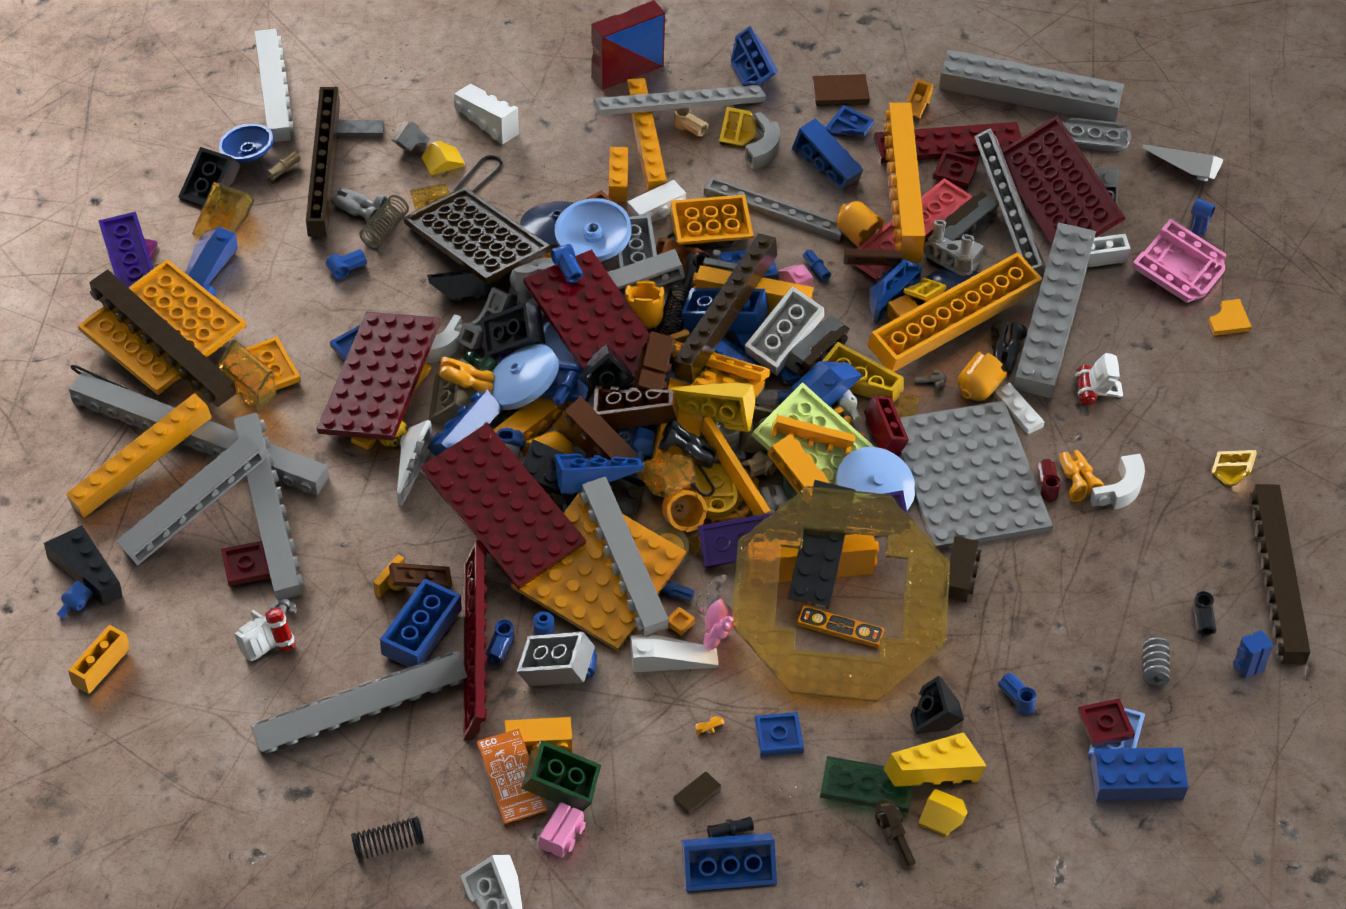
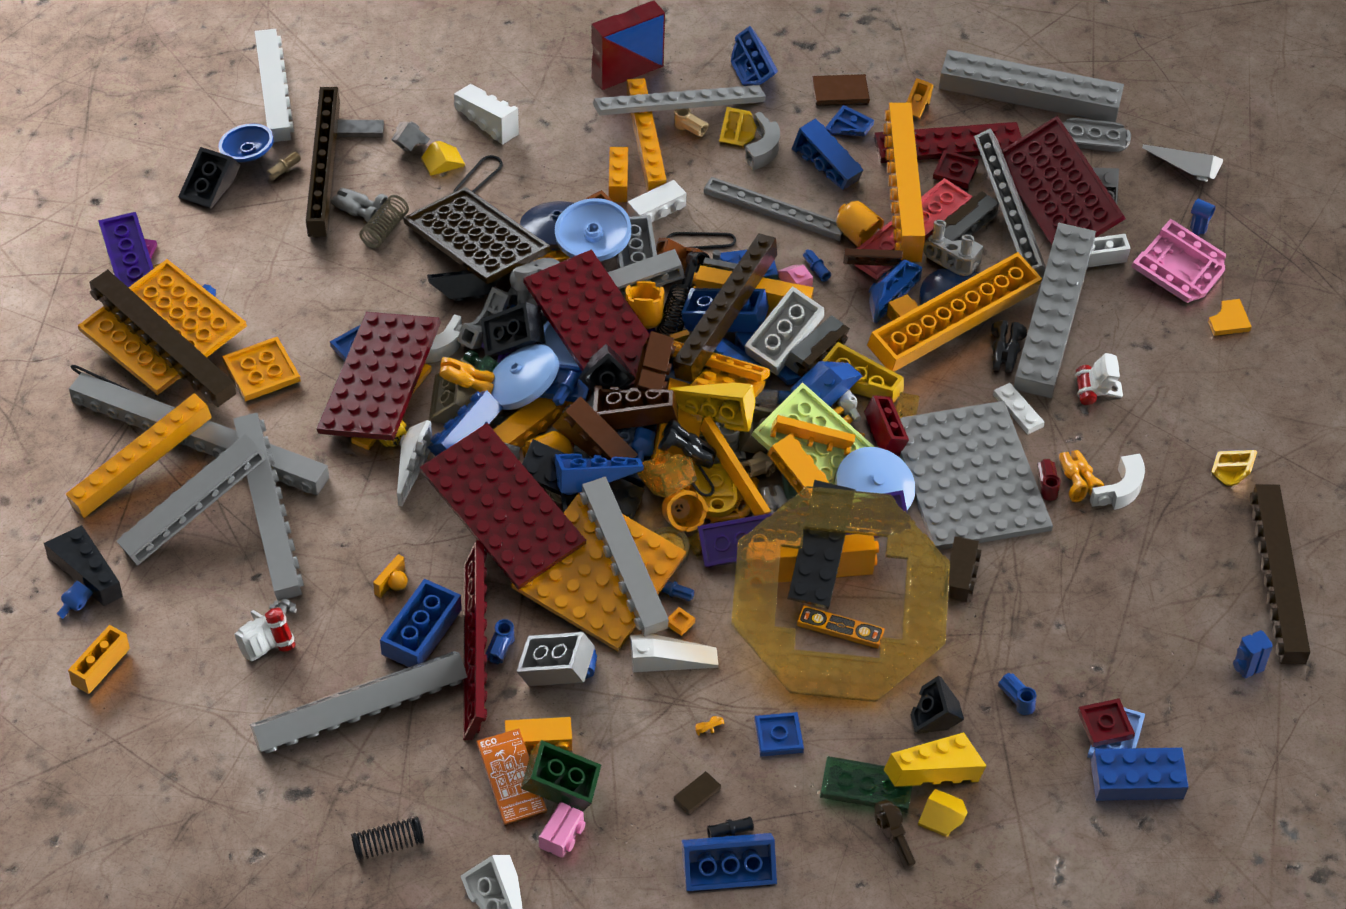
blue wedge [185,227,238,286] -> none
clear yellow slope [192,182,254,237] -> none
clear yellow slope [218,339,277,410] -> none
dark red plate [221,541,270,586] -> none
blue piece [325,249,367,279] -> none
reddish brown plate [389,563,453,589] -> none
clear yellow plate [410,183,450,207] -> none
blue piece [497,428,526,452] -> none
blue brick [533,612,554,635] -> none
blue piece [550,244,583,283] -> none
light orange slope [670,195,754,245] -> none
hair [694,574,737,651] -> none
yellow slope [903,278,947,302] -> none
light grey piece [915,369,947,388] -> none
light orange cylinder [957,351,1007,401] -> none
light grey piece [1142,637,1170,686] -> none
black piece [1191,591,1216,636] -> none

